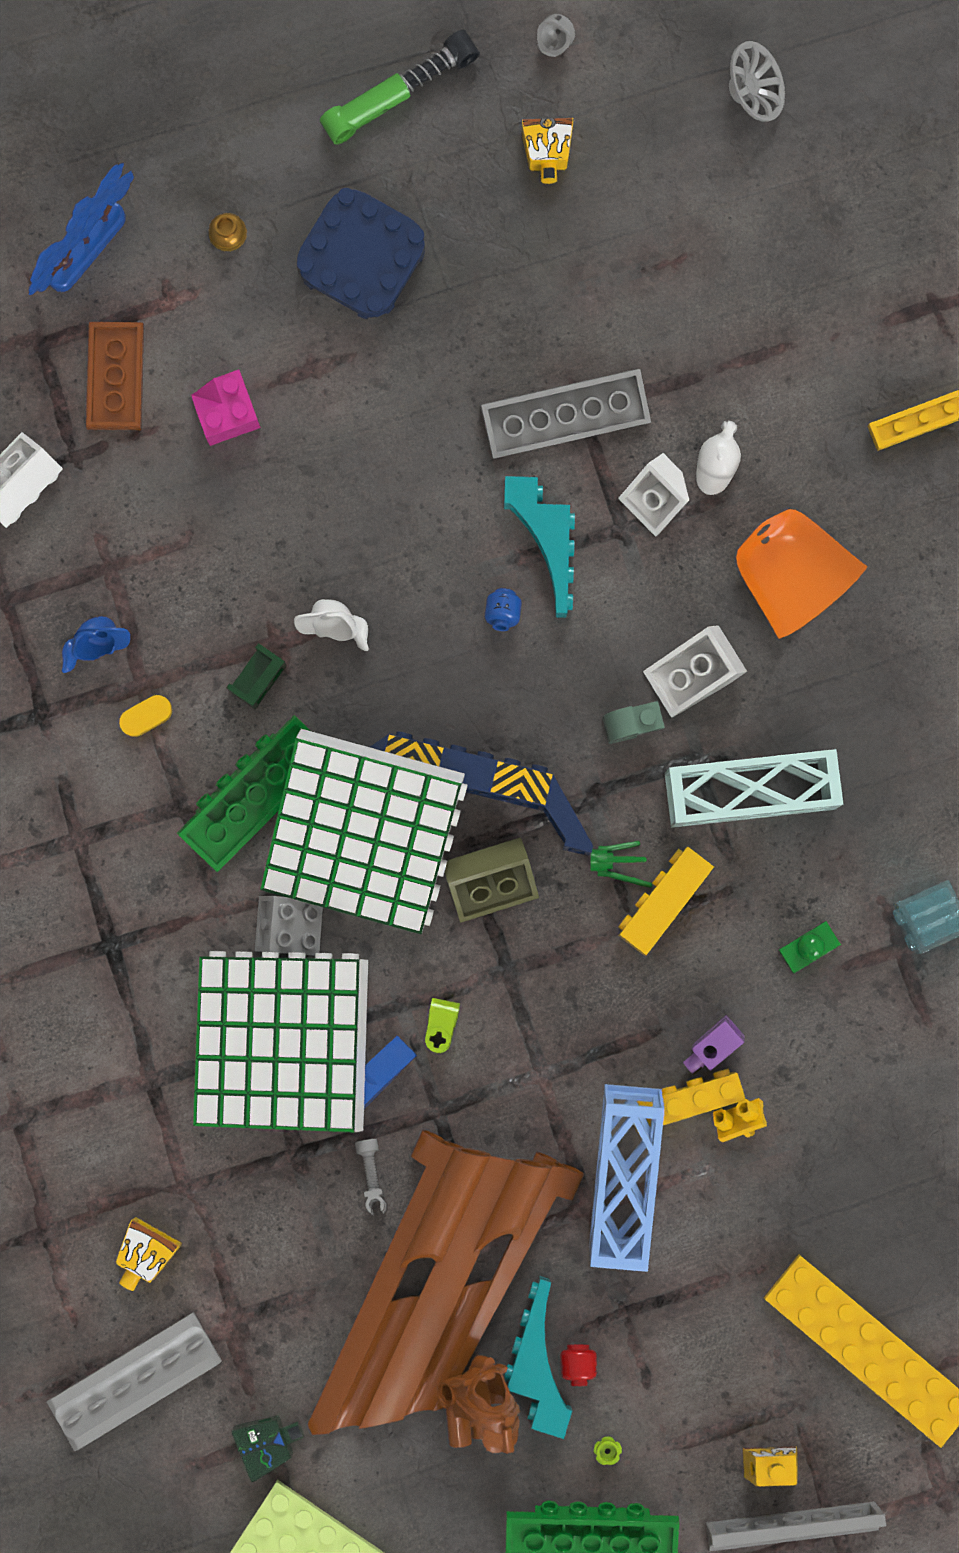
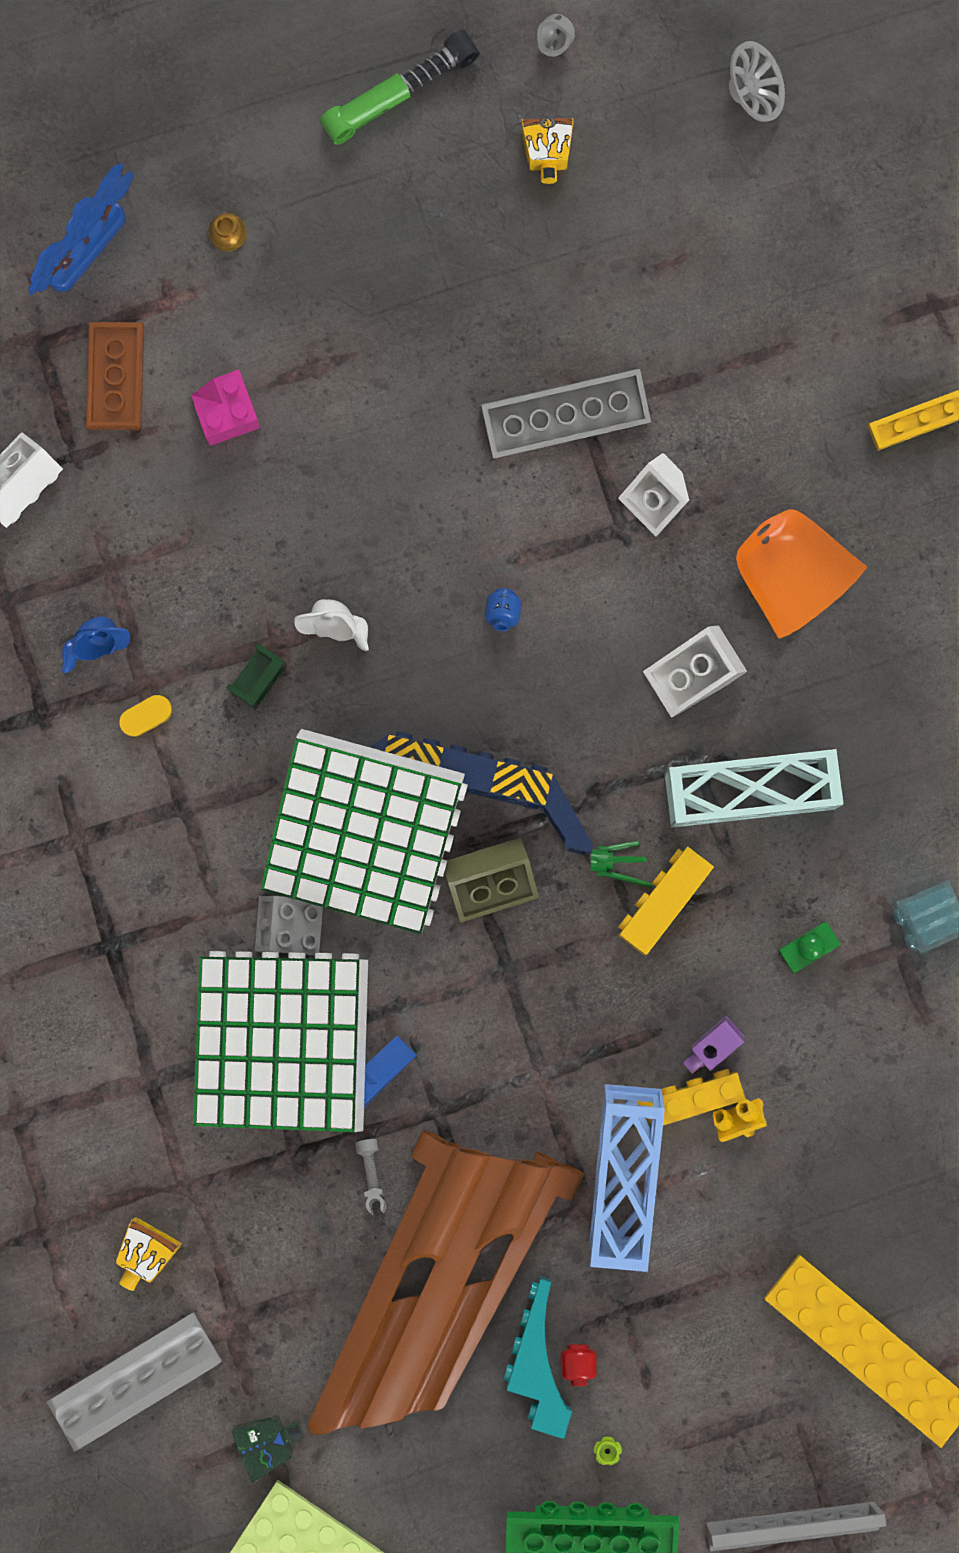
green plate [177,715,310,872] -> none
dark blue plate [297,188,425,319] -> none
lime piece [425,998,460,1053] -> none
dark orange helmet [437,1355,520,1453] -> none
teal arch [504,476,575,618] -> none
sand green brick [602,701,665,744] -> none
white hair [696,421,741,495] -> none
yellow torso [743,1446,798,1486] -> none

